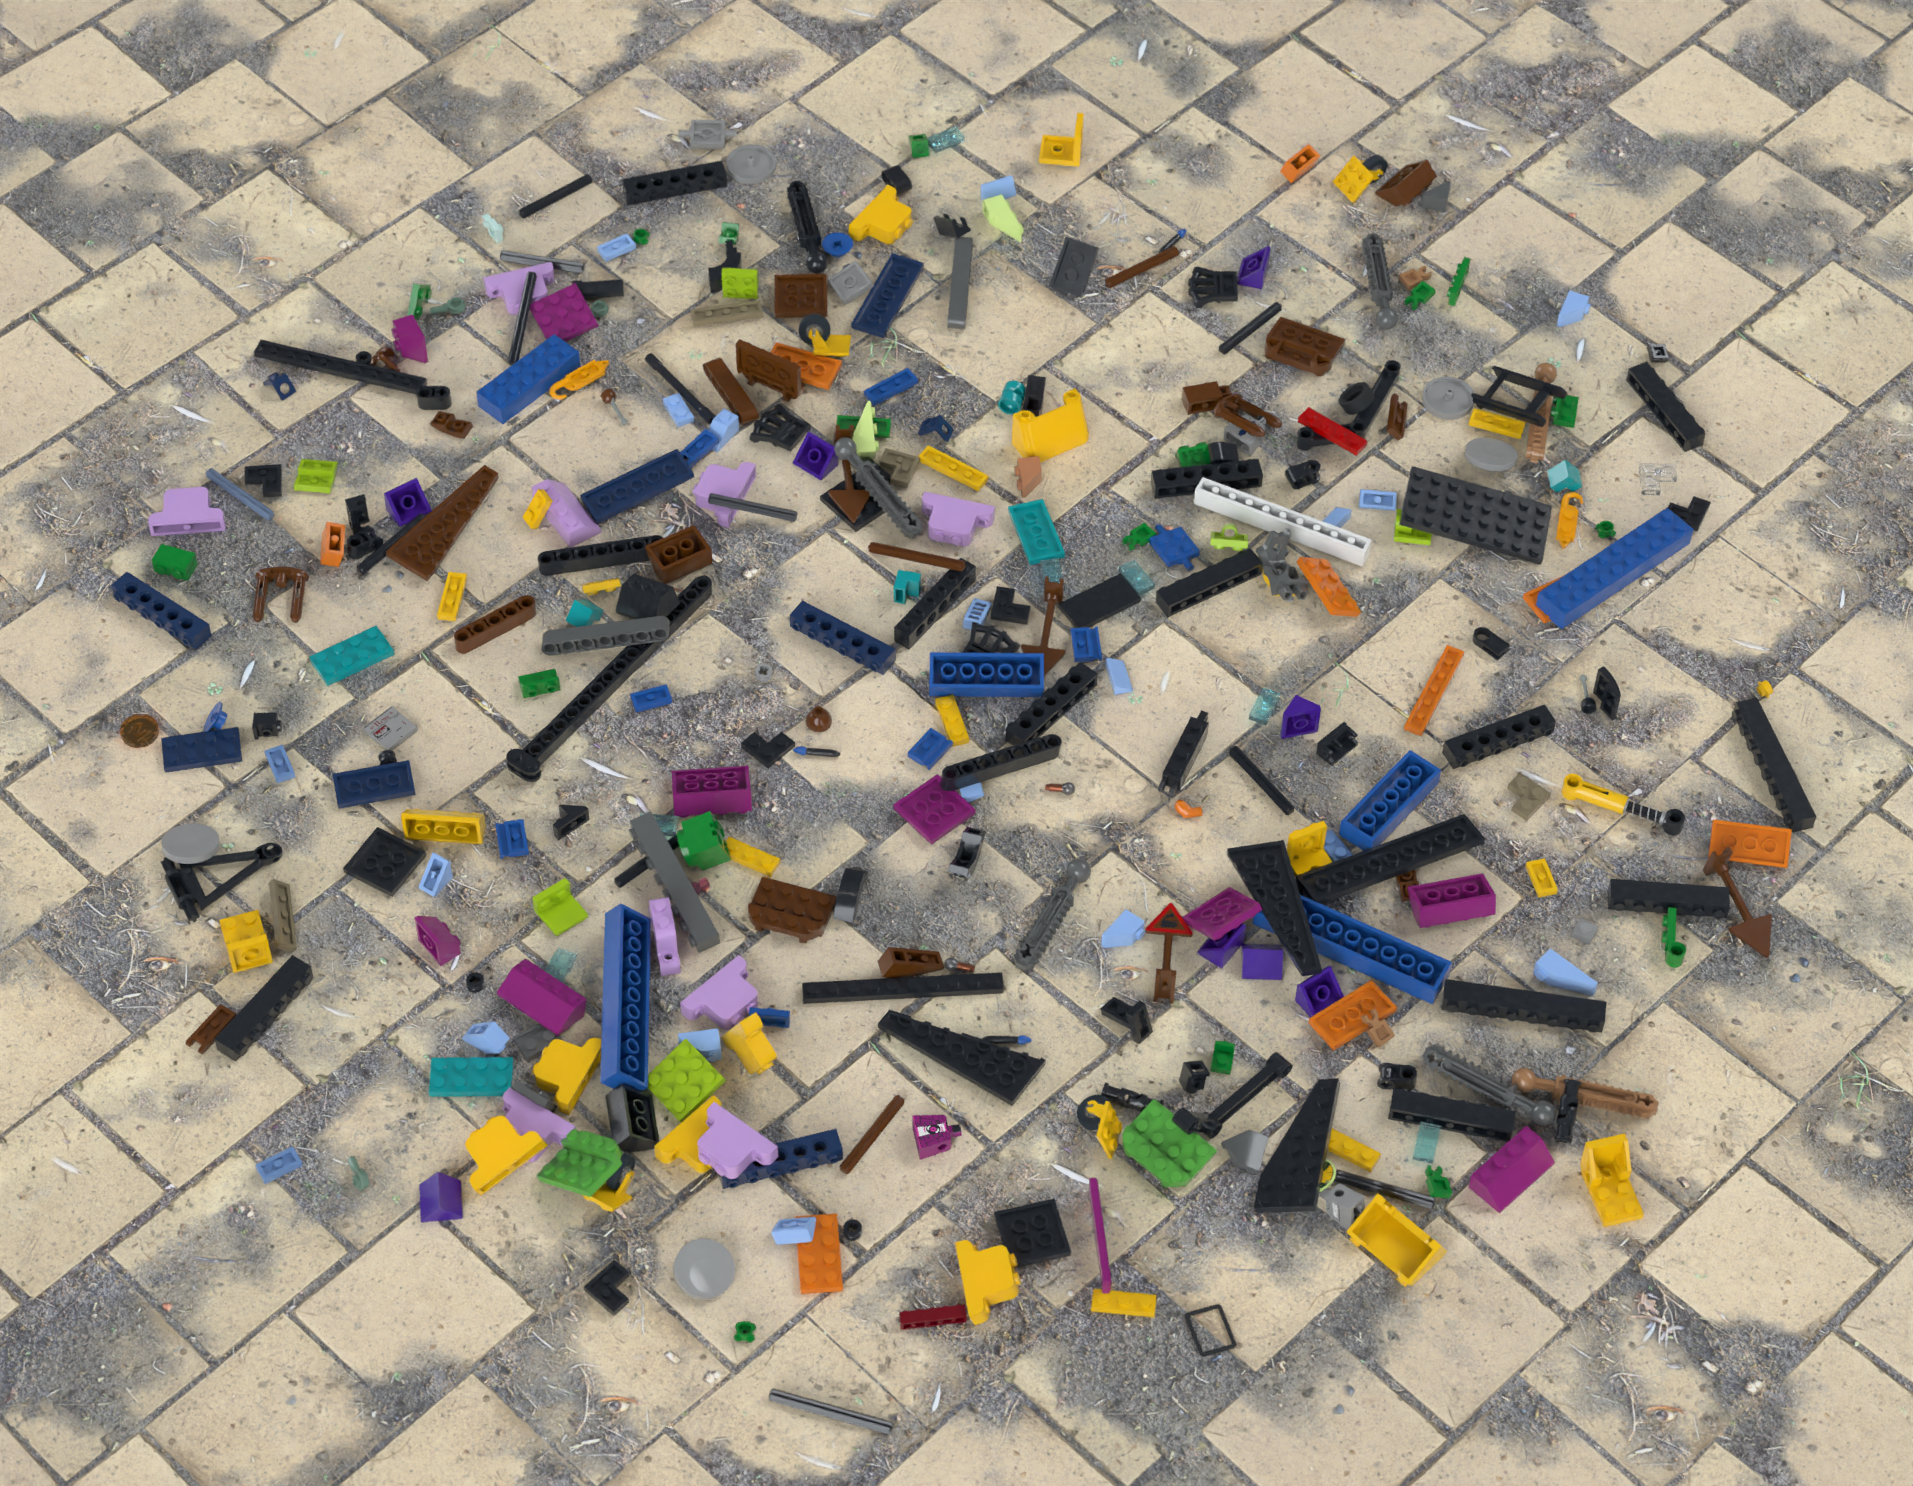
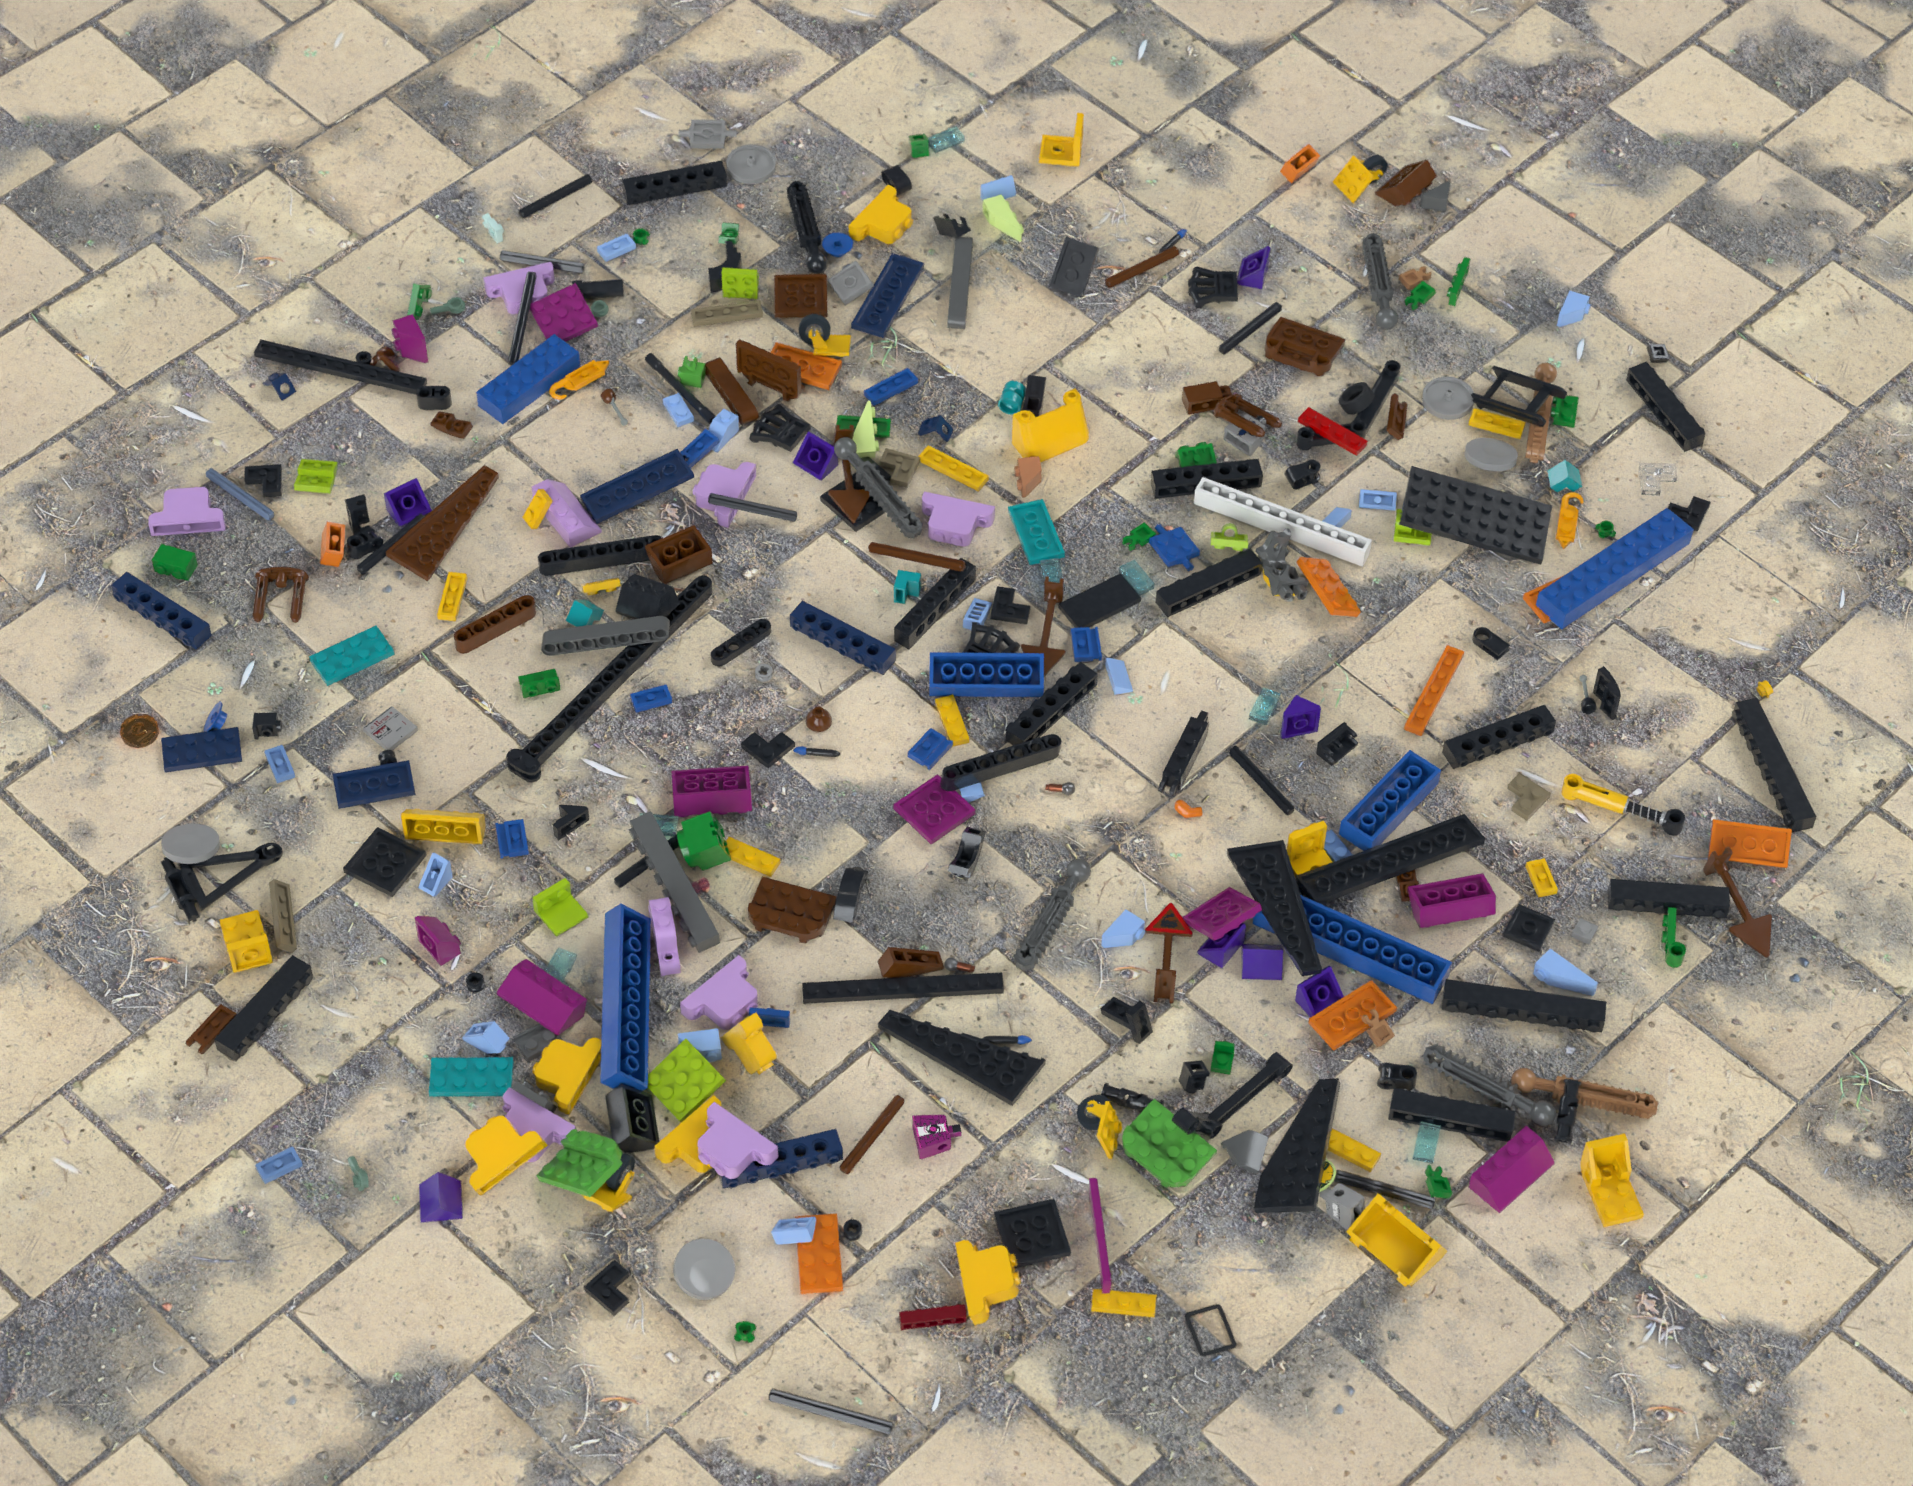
black beam [1207,442,1239,464] -> none
none -> bright green brick [678,356,706,388]
none -> black beam [711,619,771,667]
none -> black plate [1503,904,1555,952]

